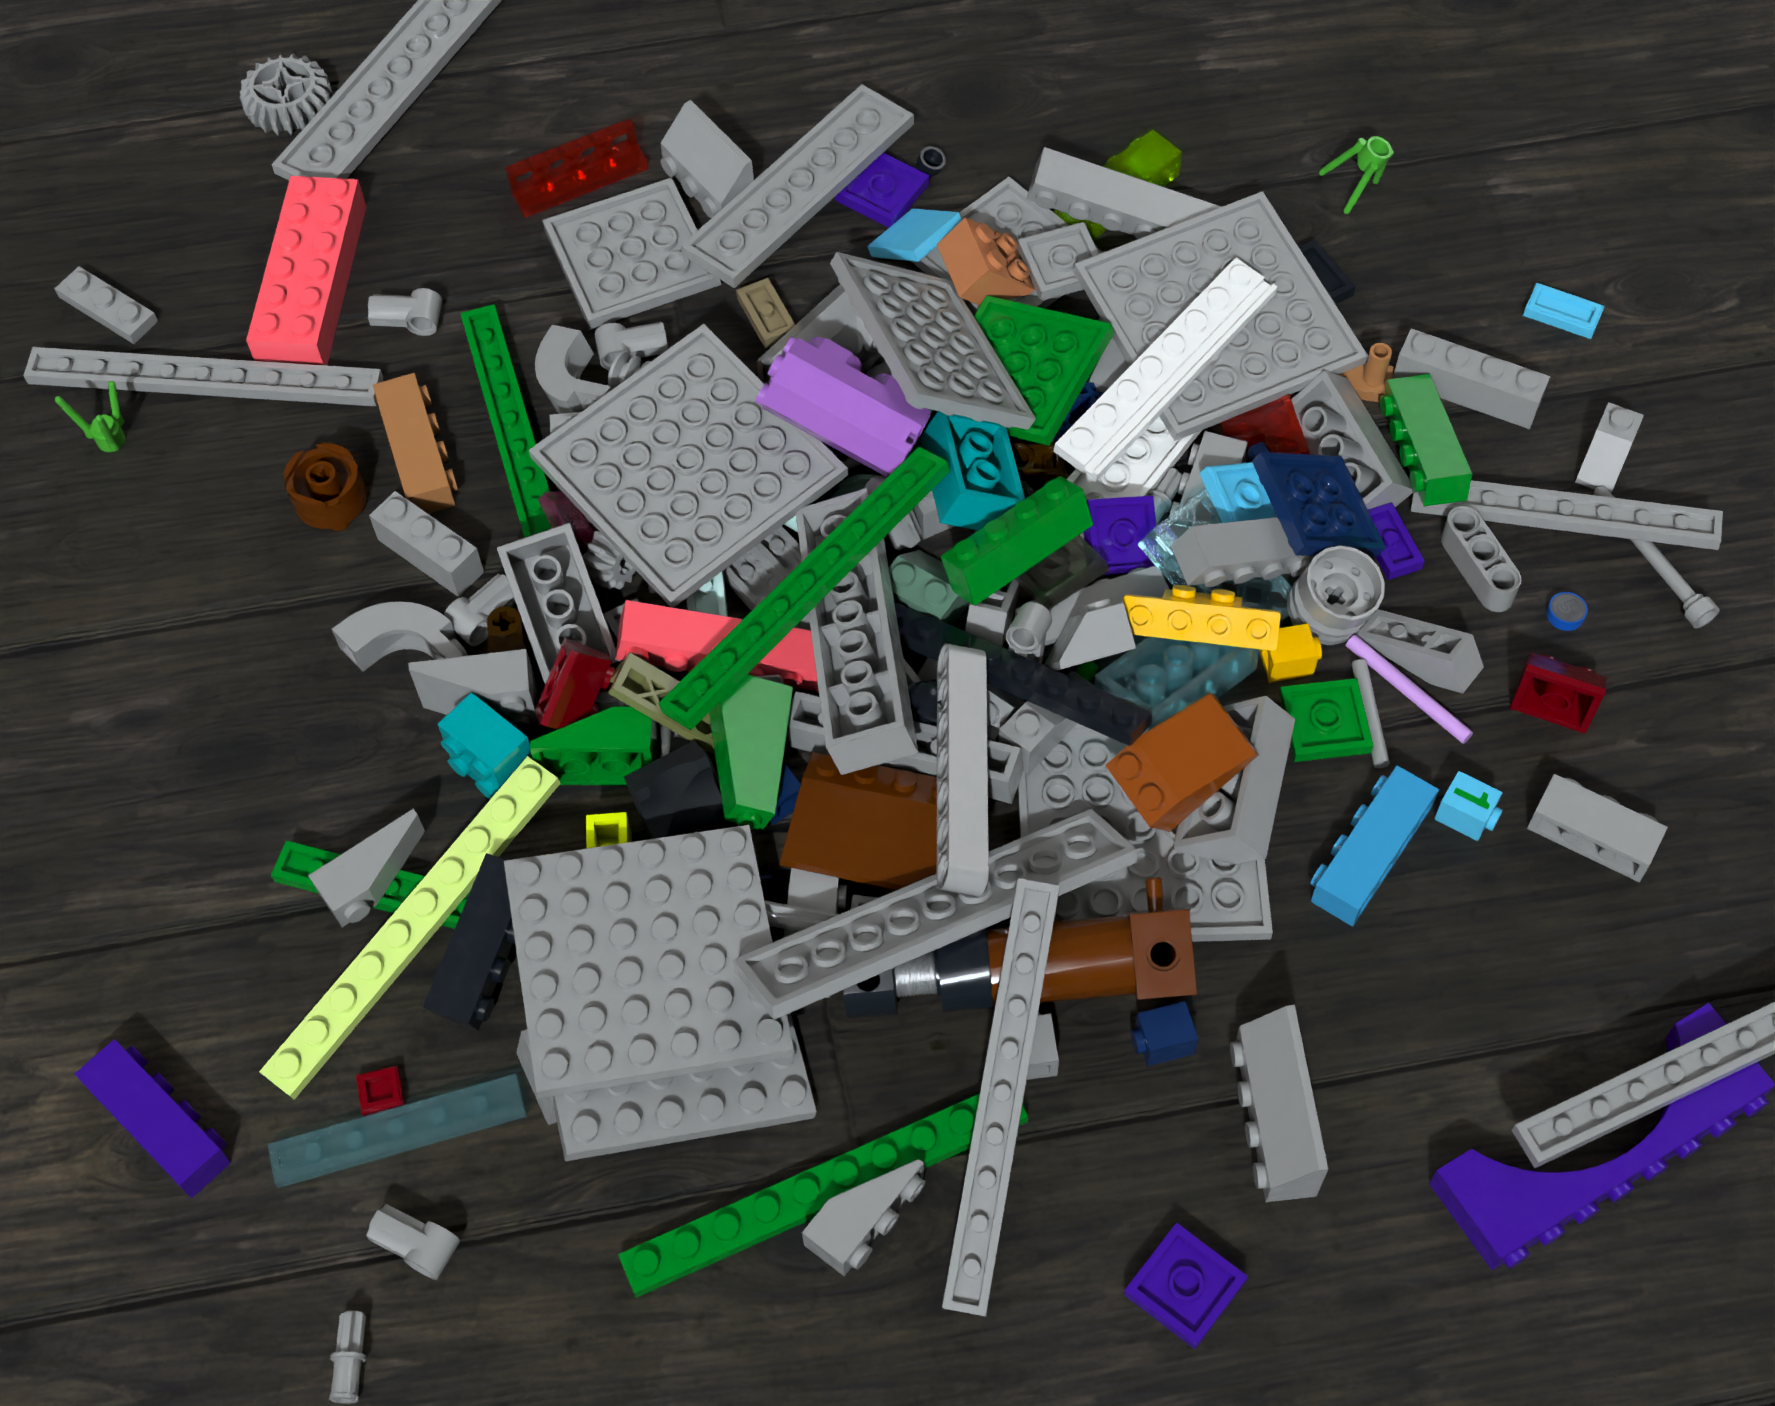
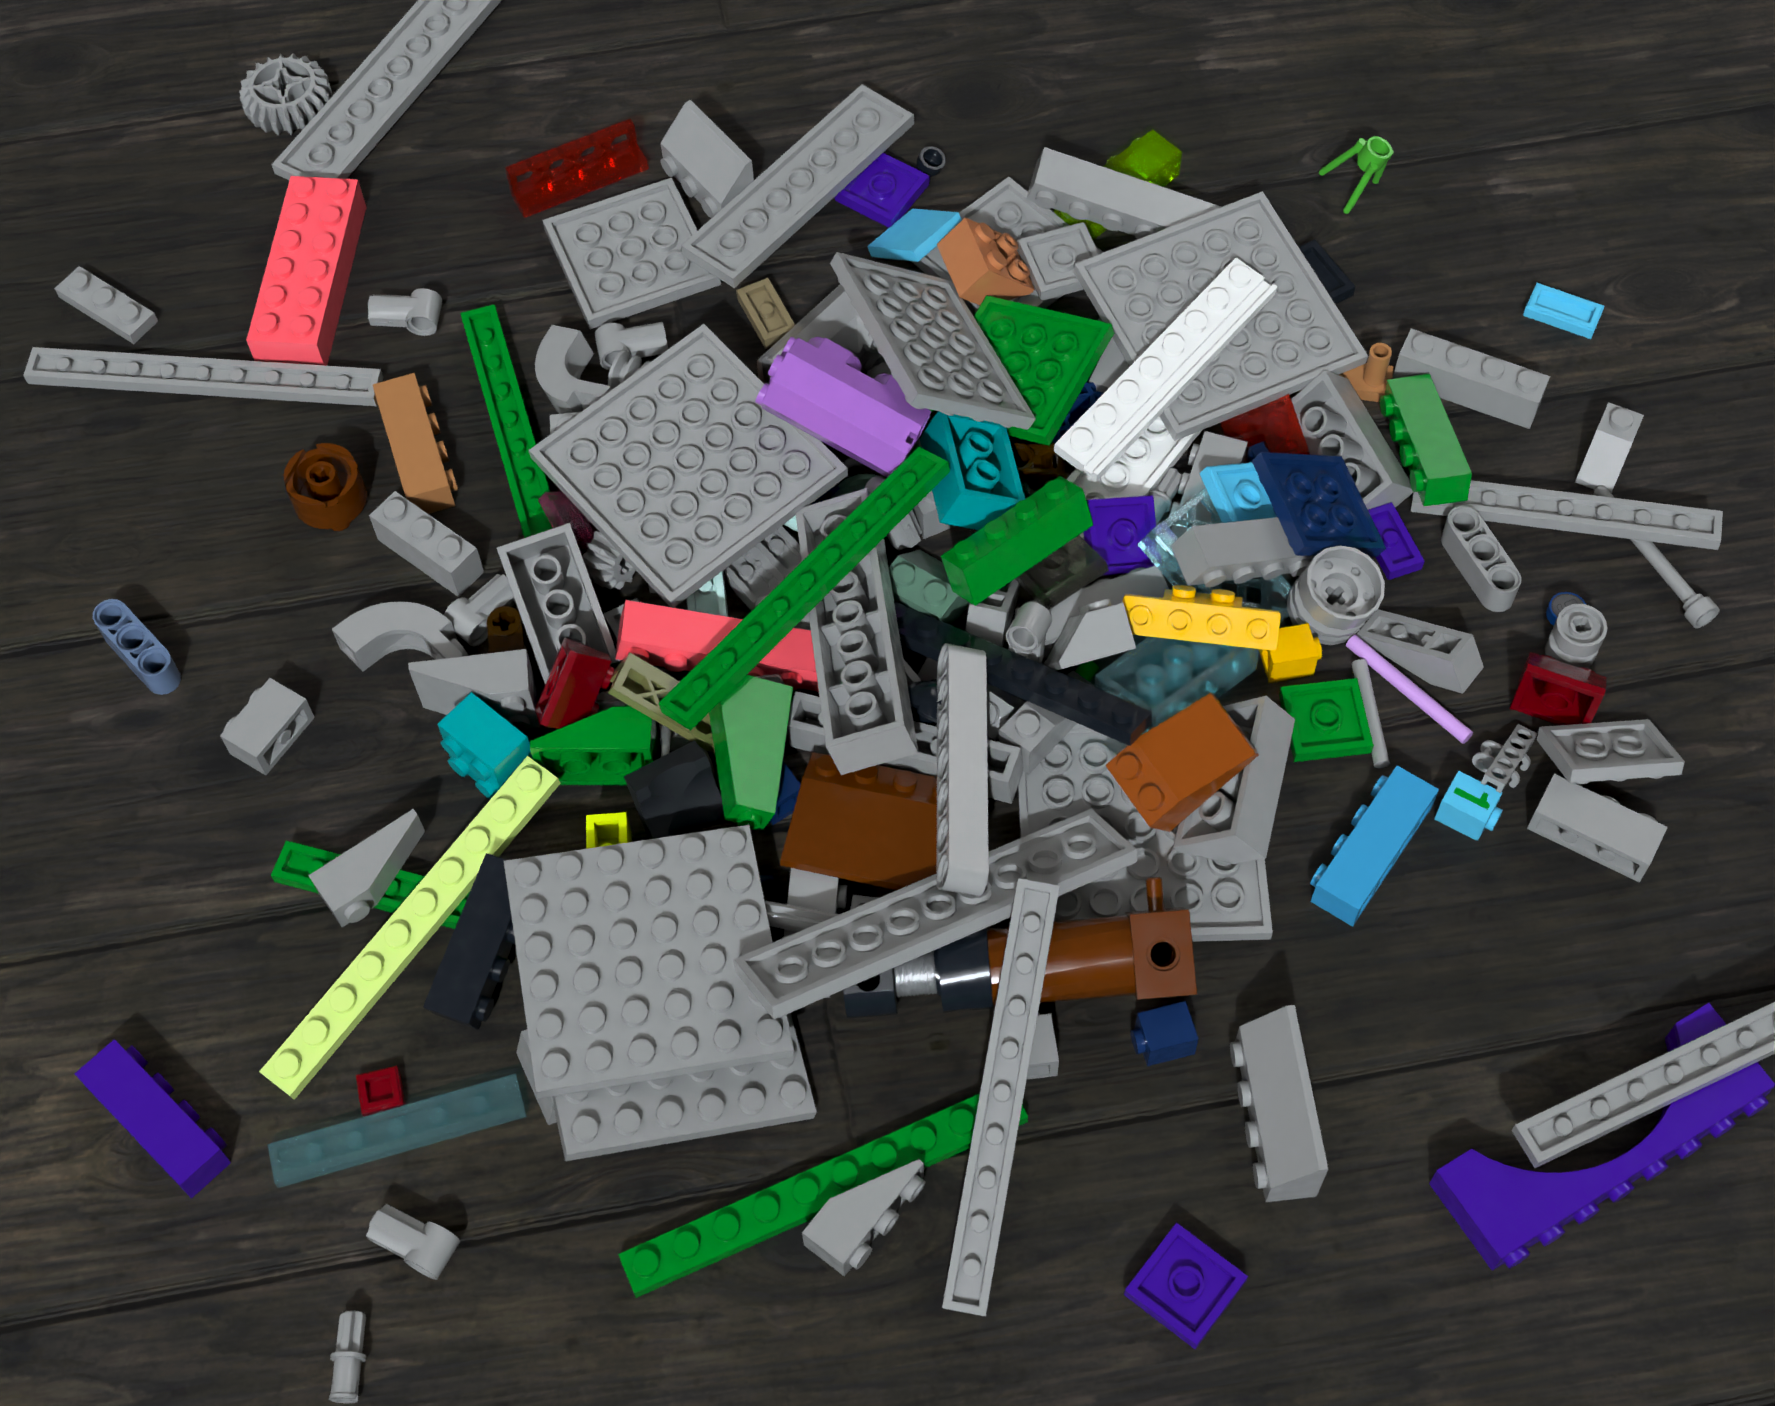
bright green plant [55,381,126,452] -> none
none -> sand blue beam [93,599,181,695]
none -> light grey brick [220,678,315,775]
none -> light grey piece [1472,724,1538,793]
none -> light grey plate [1537,719,1685,784]
none -> light grey wheel [1545,604,1608,668]

